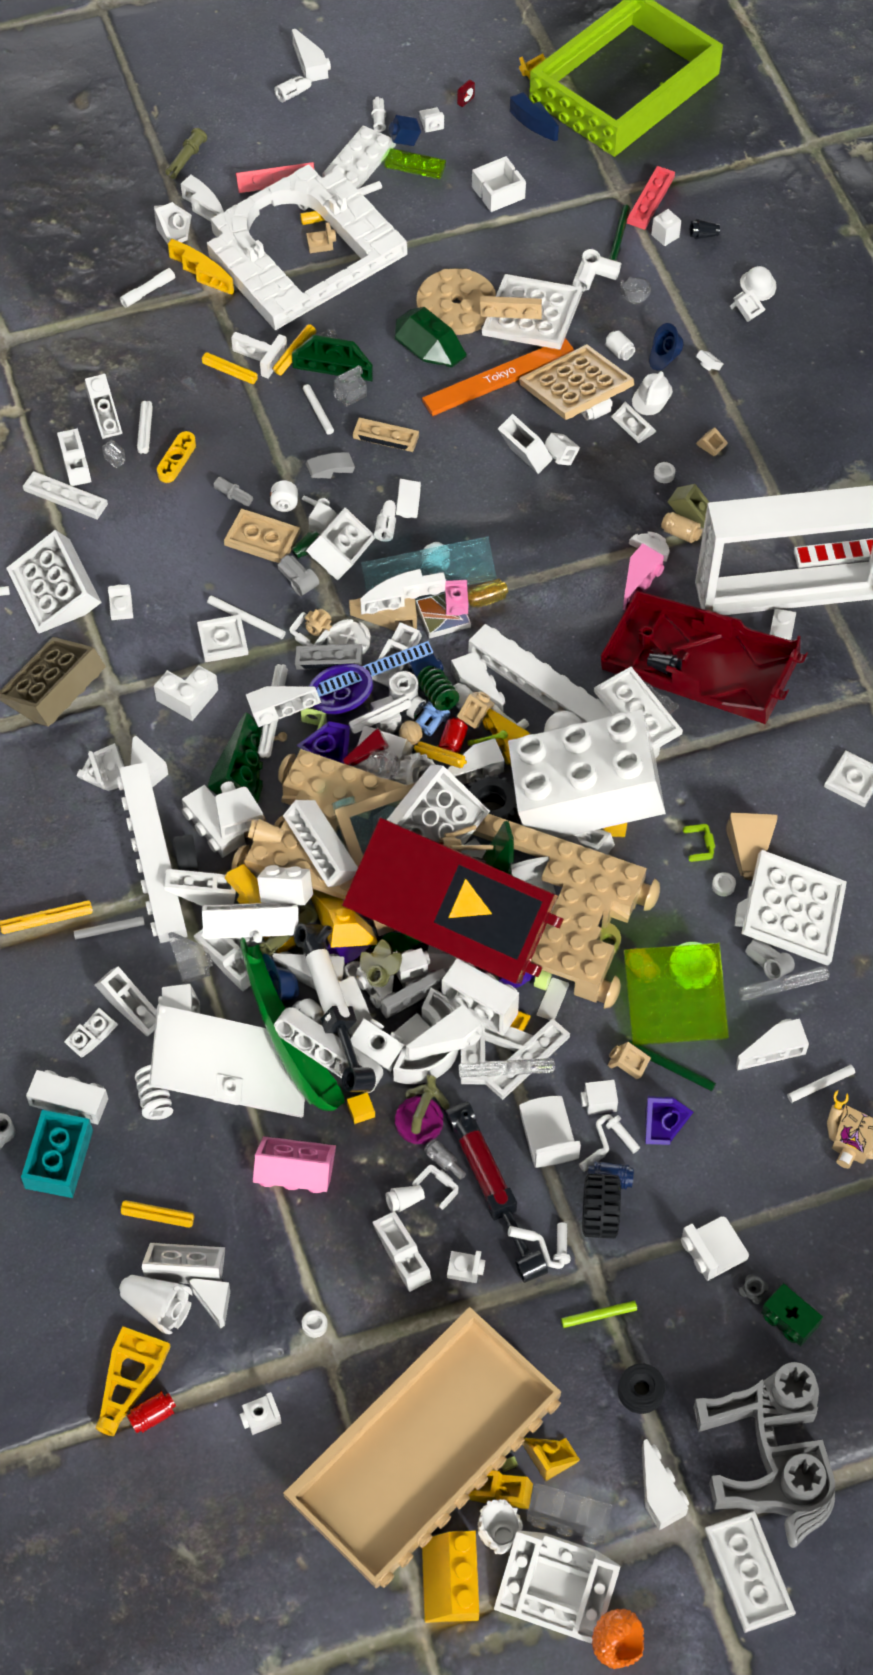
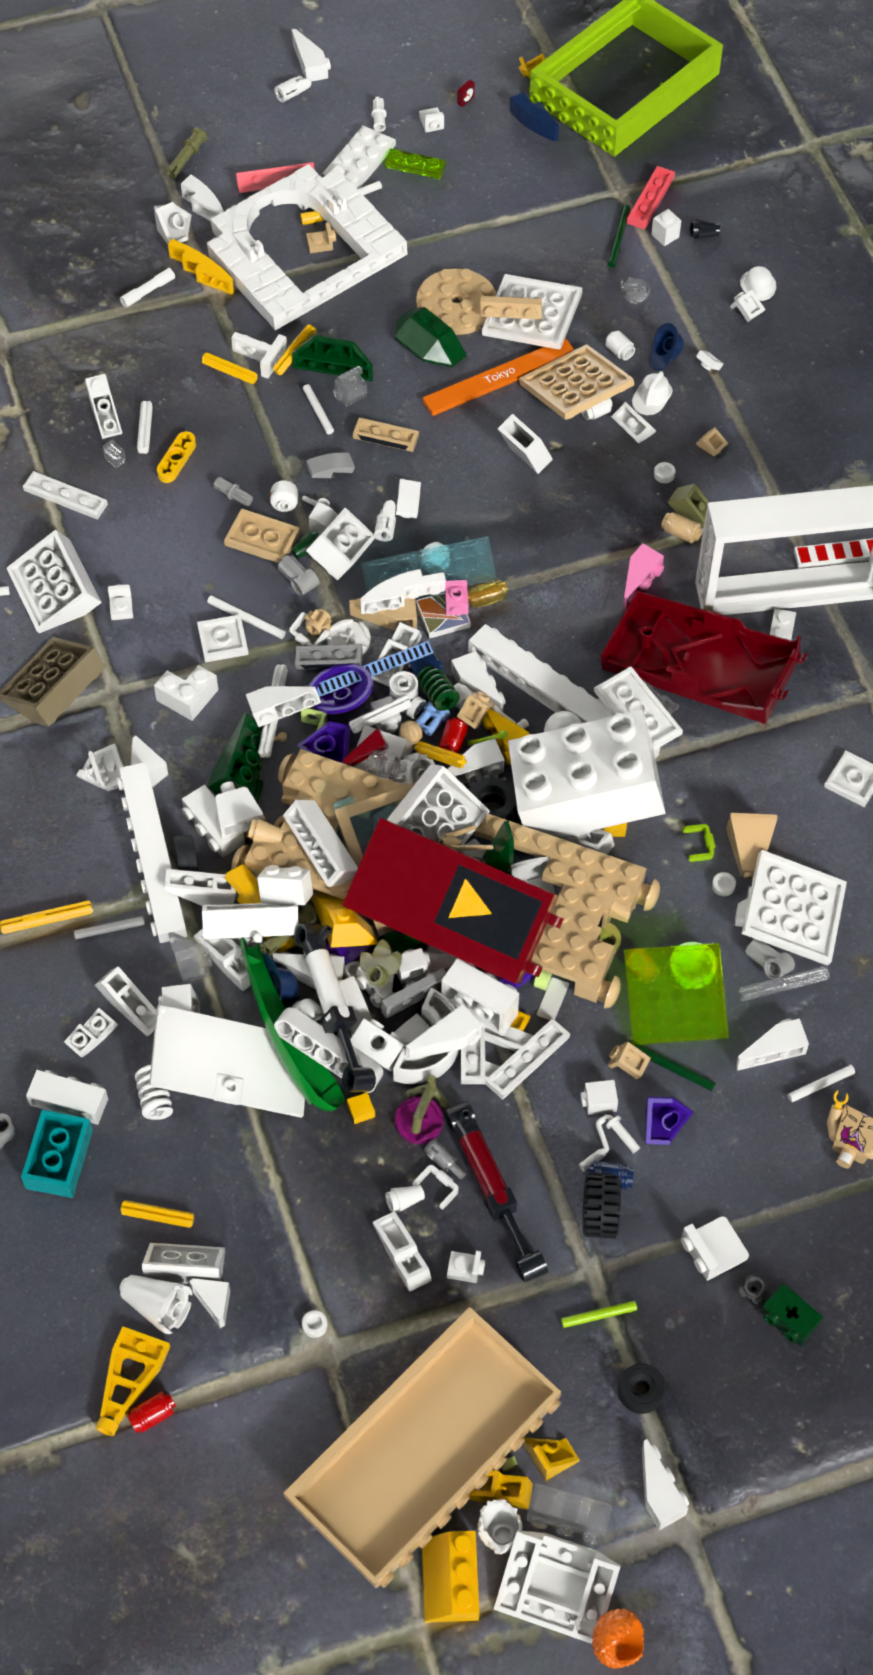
white slope [57,428,91,486] -> none
white brick [239,1392,282,1435] -> none
bright pink slope [253,1136,336,1193] -> none
dark blue brick [389,115,421,146] -> none
clear axle [458,1058,555,1077] -> none
white piece [472,156,526,212] -> none
white piece [508,1222,571,1269] -> none
white piece [519,1096,581,1168] -> none
white brick [545,433,580,465] -> none
white piece [573,249,622,292] -> none
white tile [629,532,669,562] -> none
black cone [647,653,682,676] -> none
light grey animal [694,1362,835,1548] -> none
white tile [704,1511,796,1633] -> none

